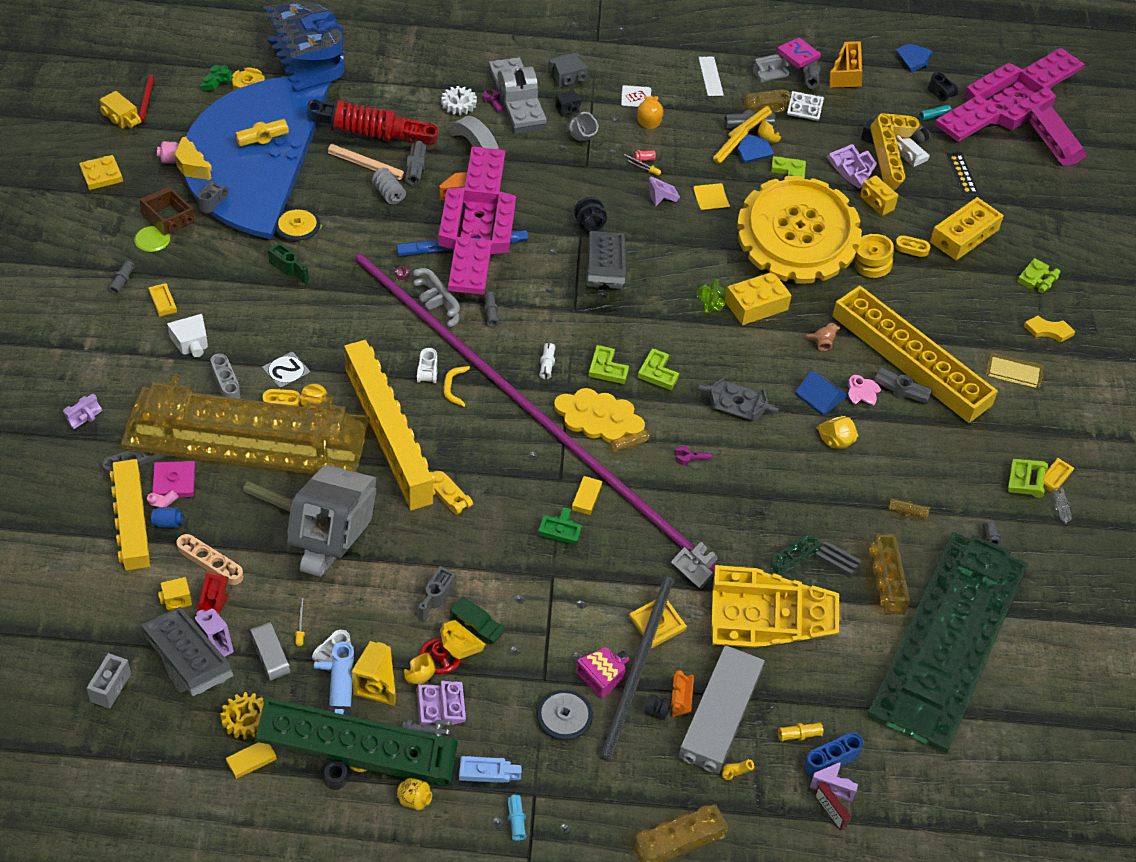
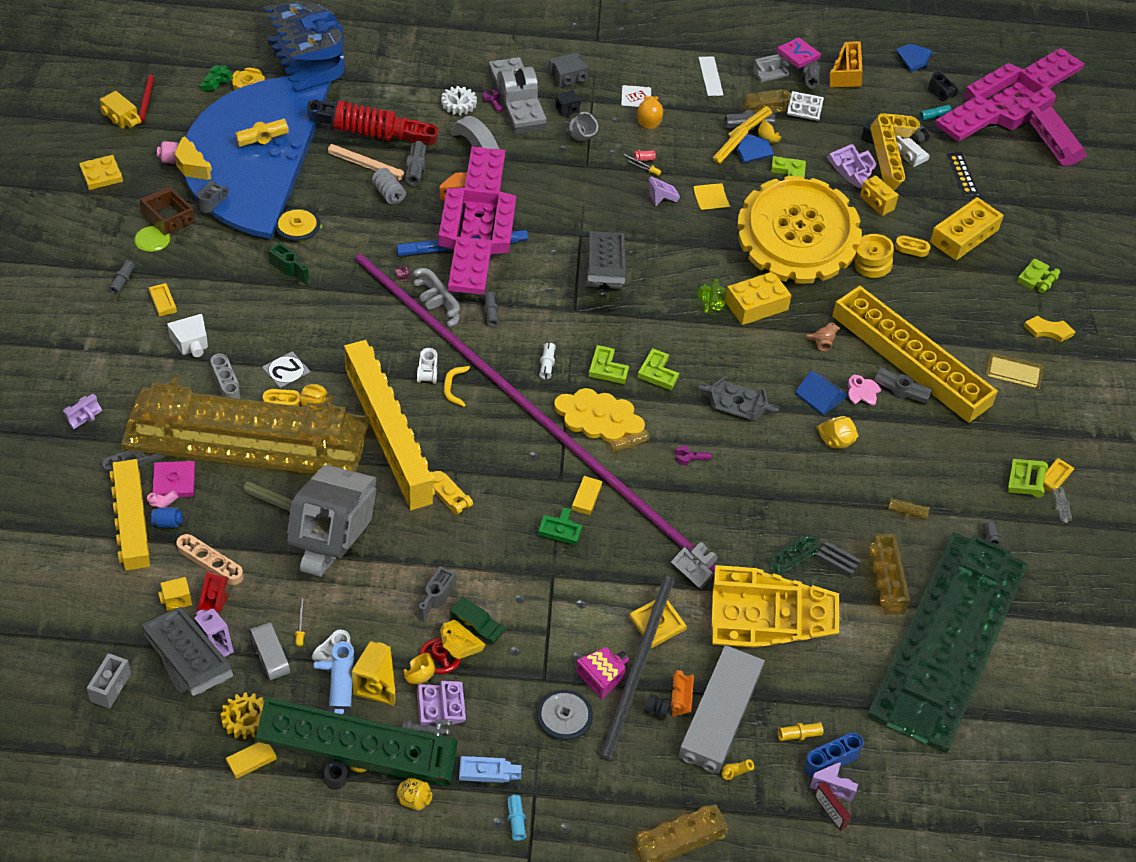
black piece [574,197,607,232] -> none

